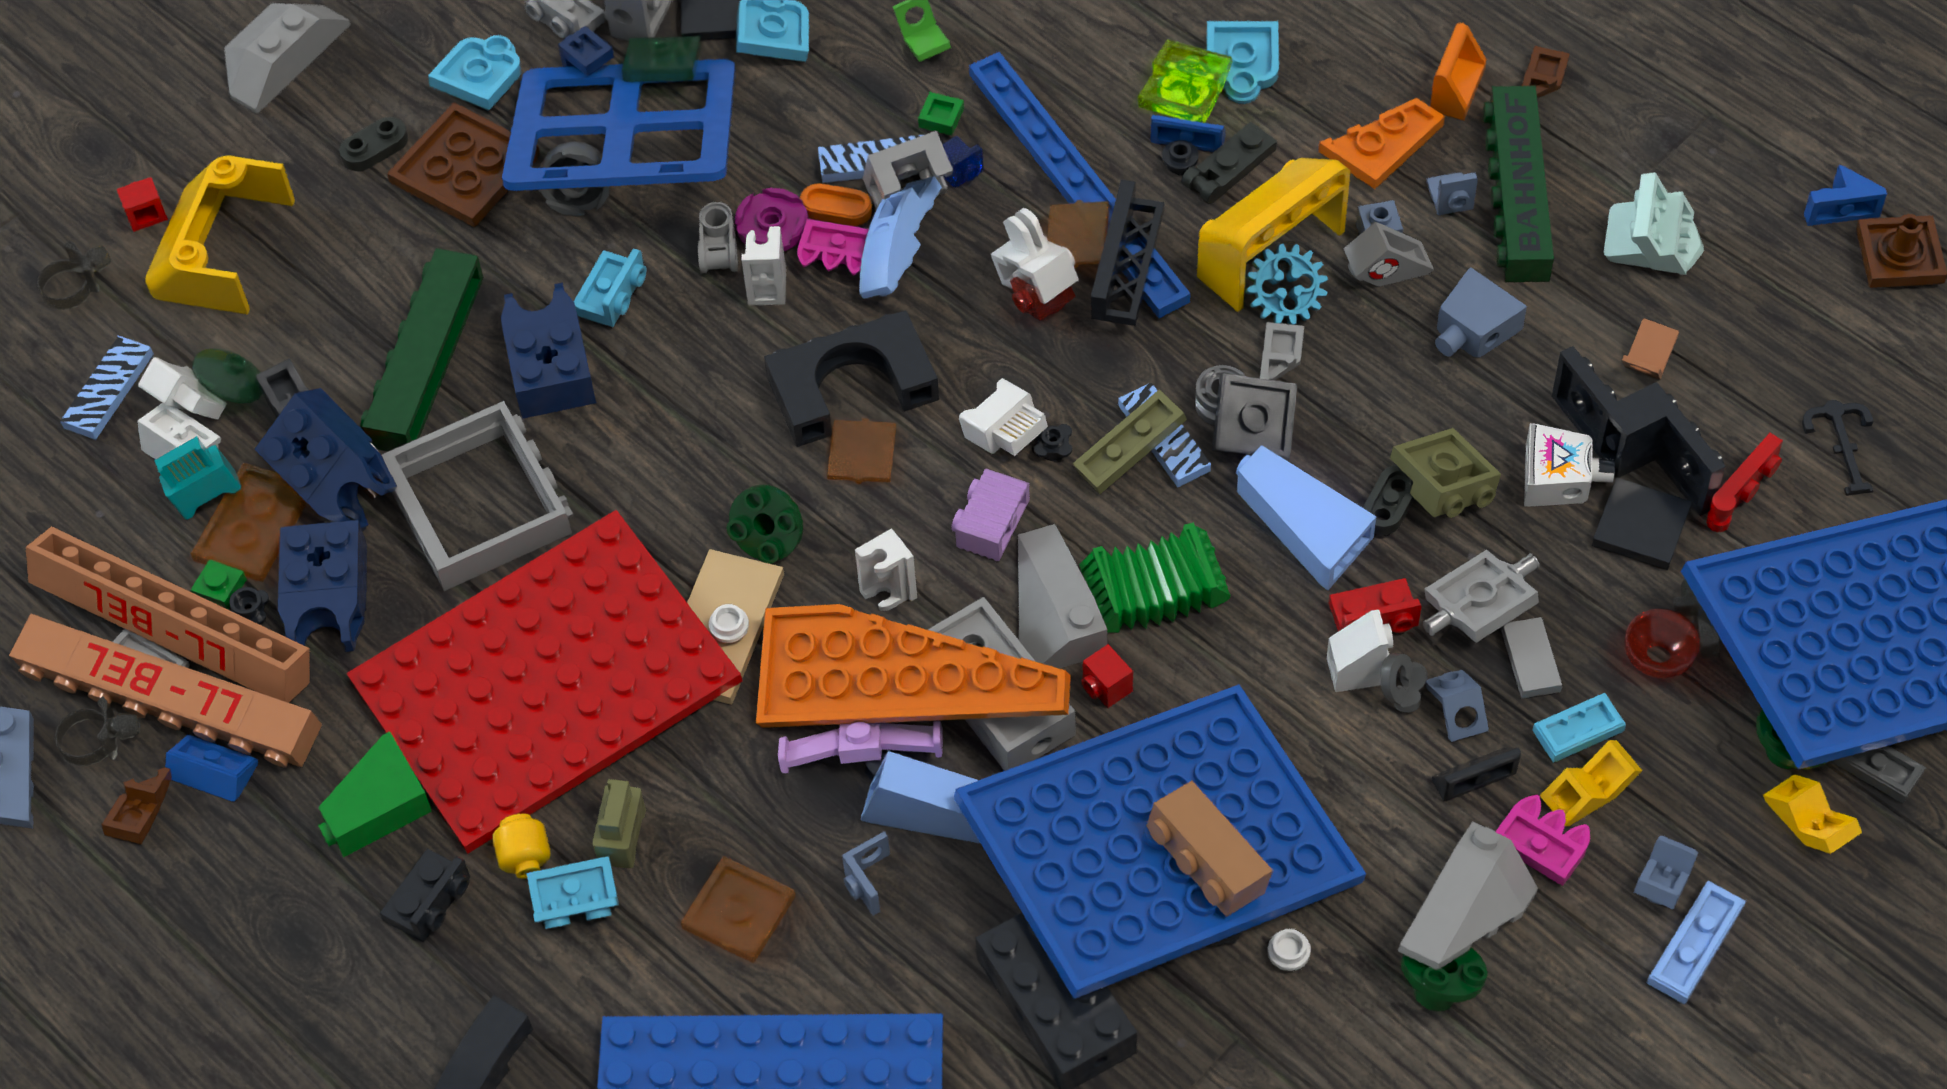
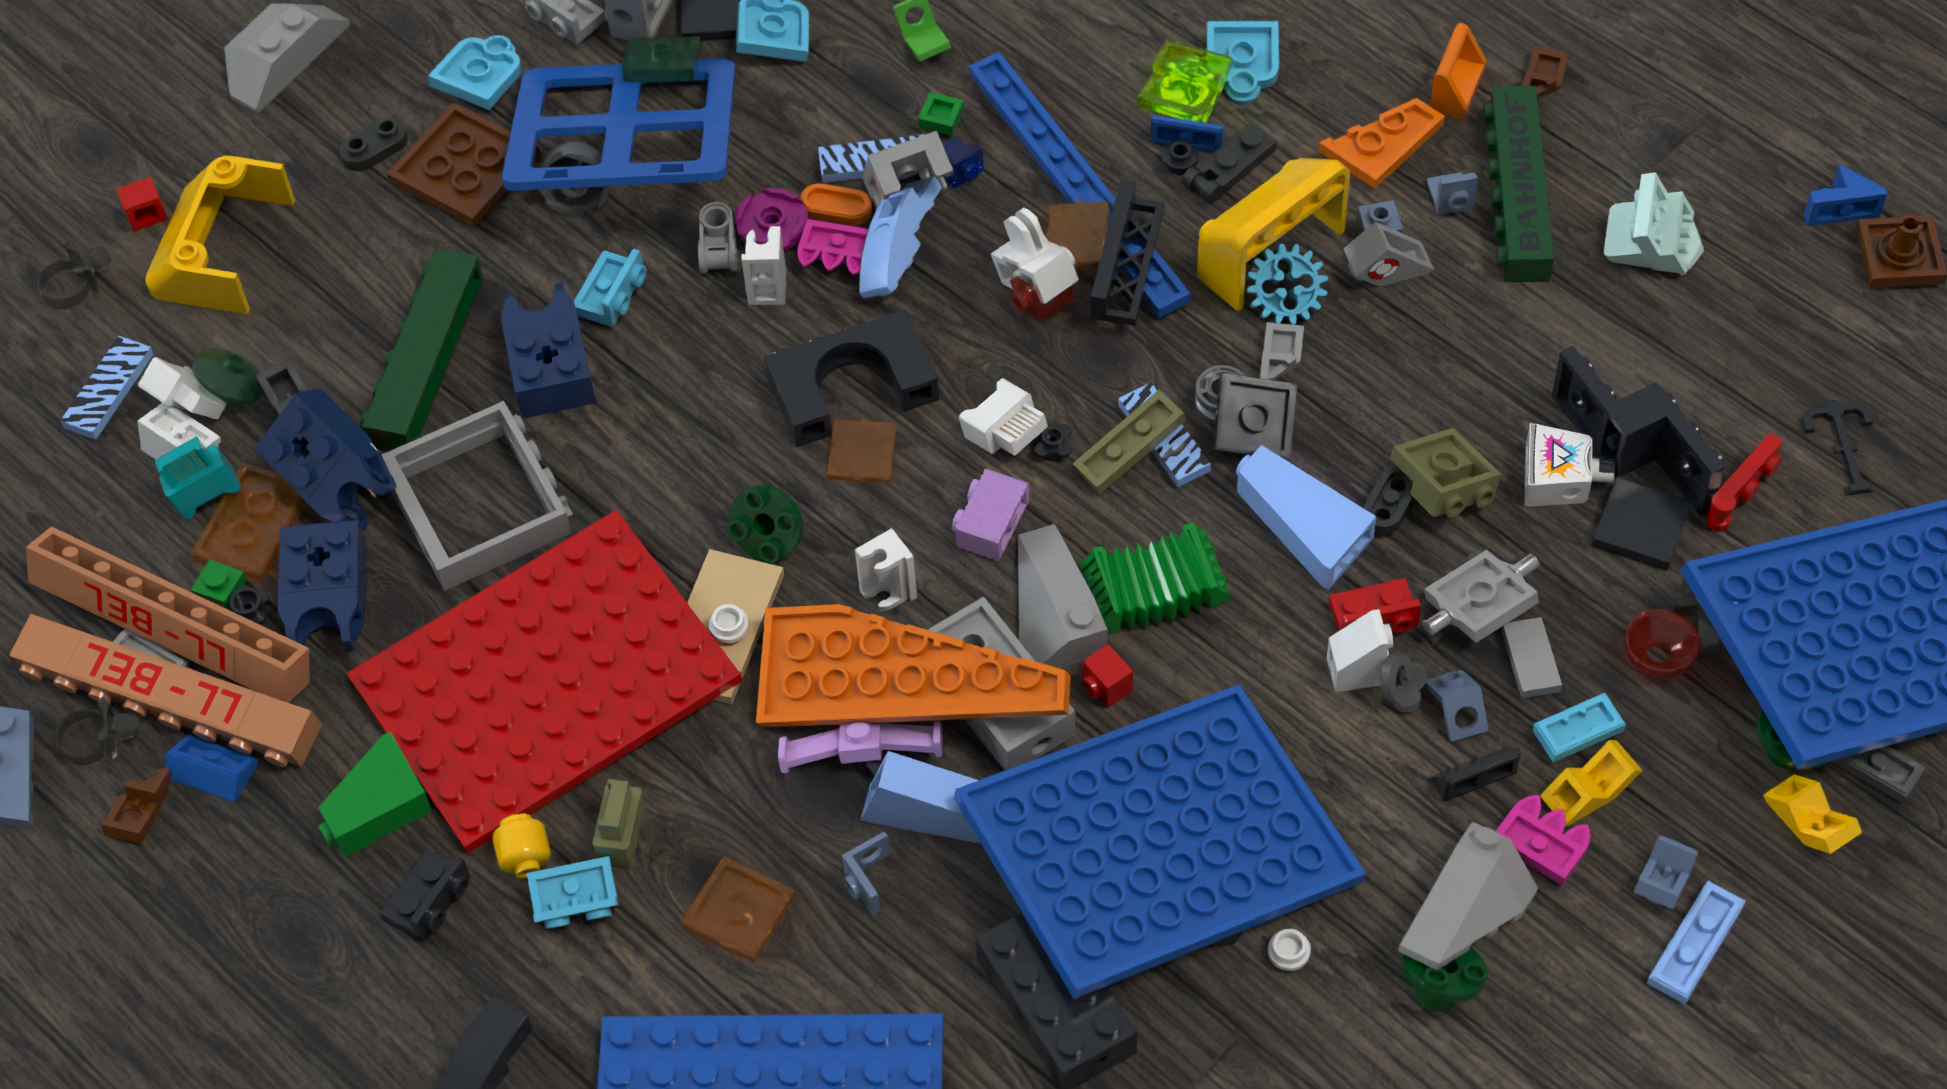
dark blue bracket [558,26,614,76] -> none
medium nougat brick [1146,781,1273,917] -> none
sand blue torso [1435,268,1527,357] -> none
nougat bracket [1622,318,1679,380] -> none

